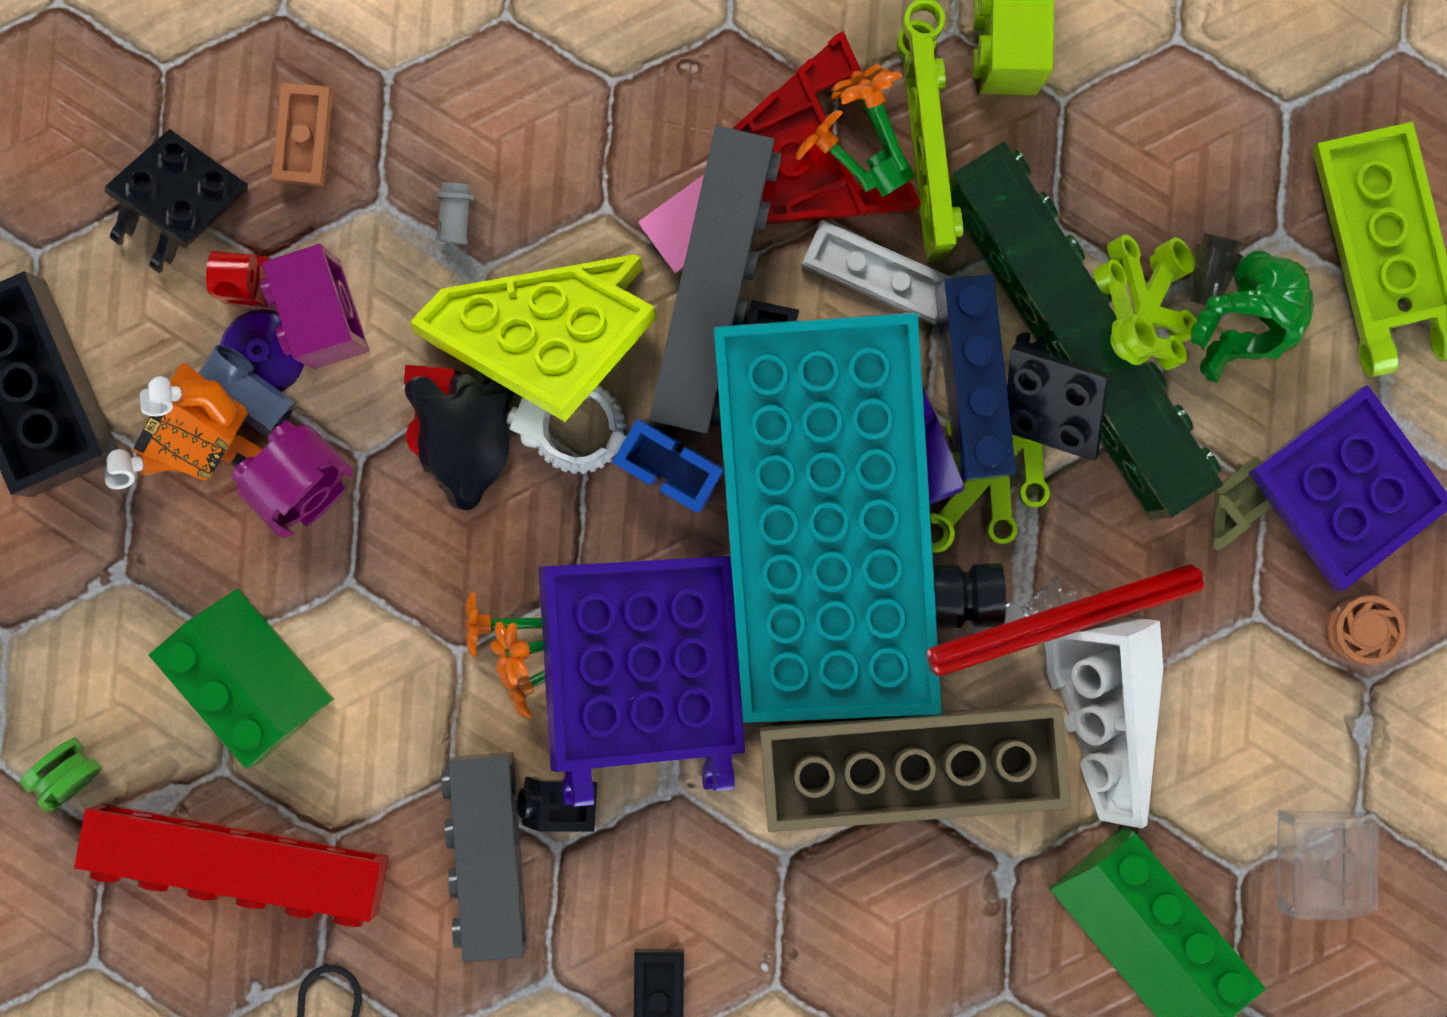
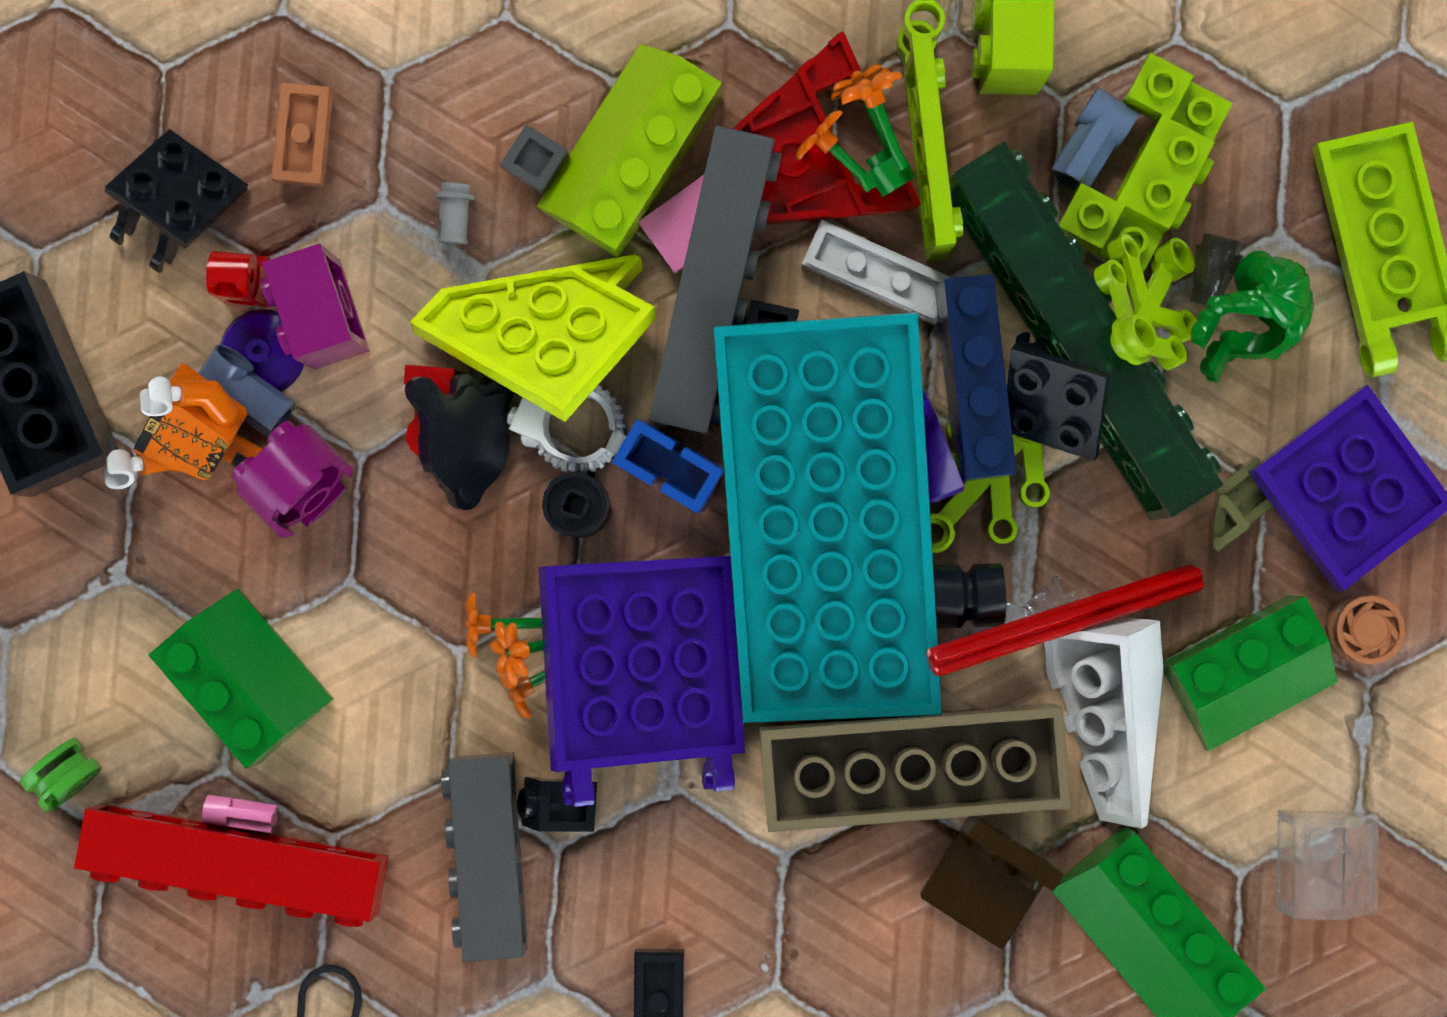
none -> bright pink piece [202,795,278,834]
none -> dark grey plate [500,124,569,195]
none -> lime slope [536,44,722,257]
none -> black wheel [542,472,611,538]
none -> dark brown bracket [920,816,1064,949]
none -> sand blue piece [1050,87,1140,190]
none -> lime bracket [1053,52,1233,273]
none -> green slope [1163,595,1338,751]

